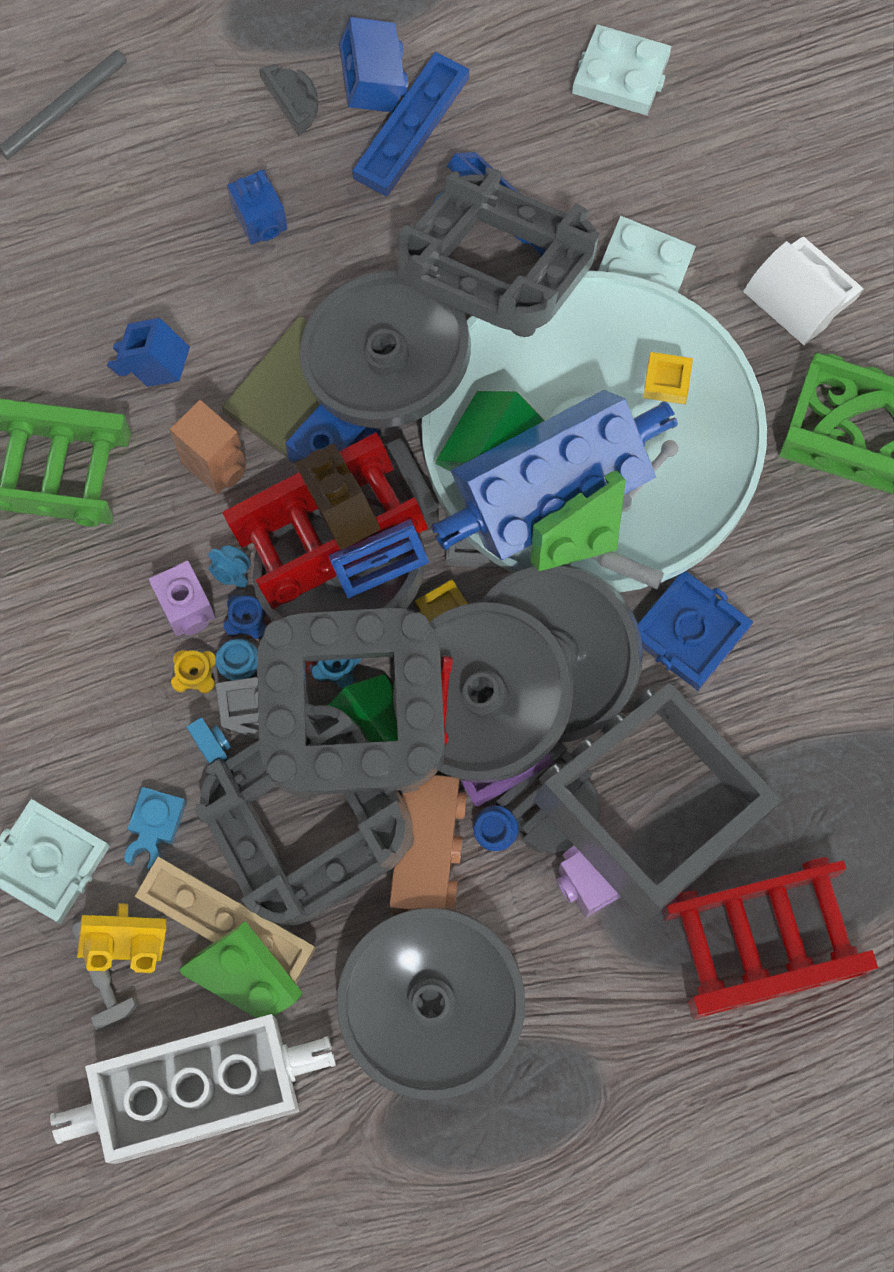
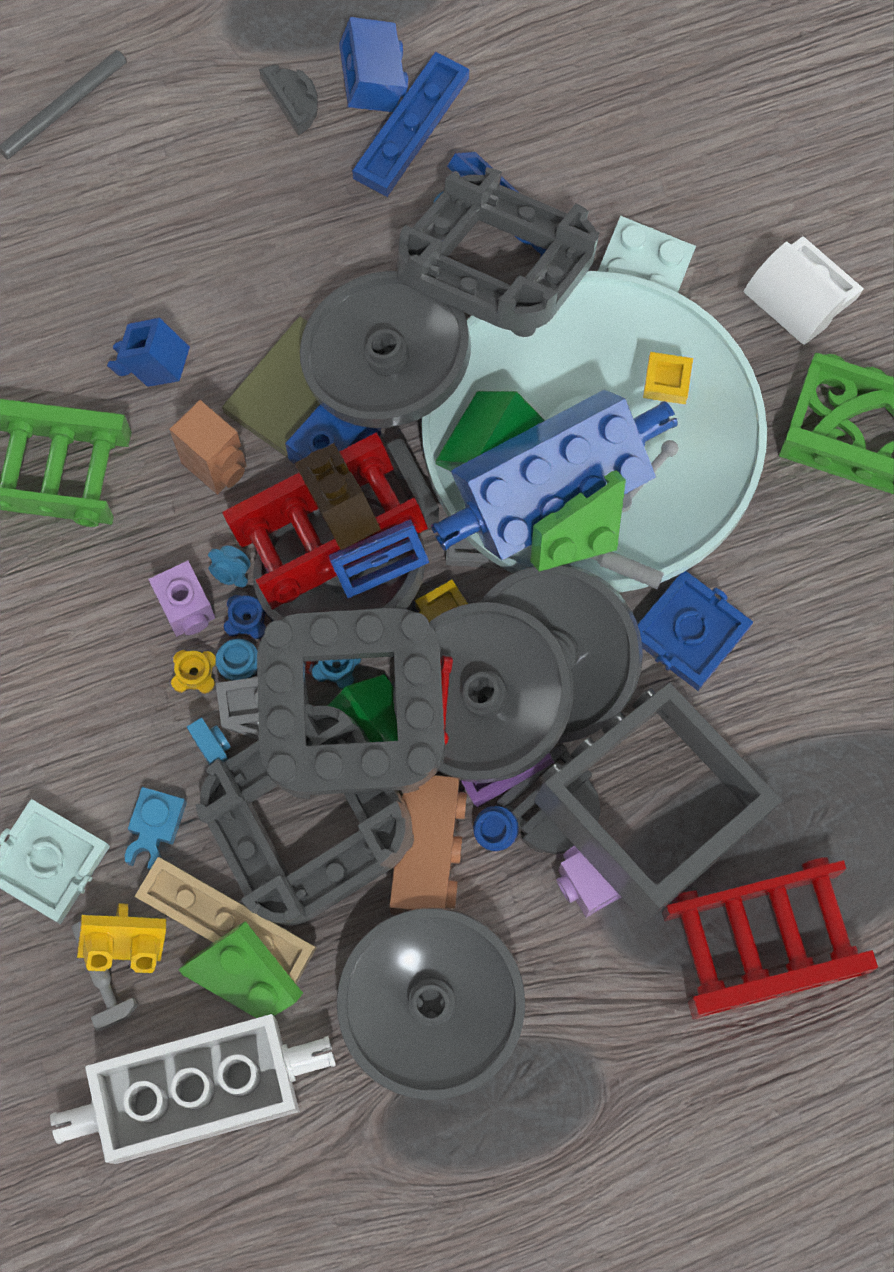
blue brick [227,170,287,245] -> none
light aqua plate [572,24,672,116] -> none

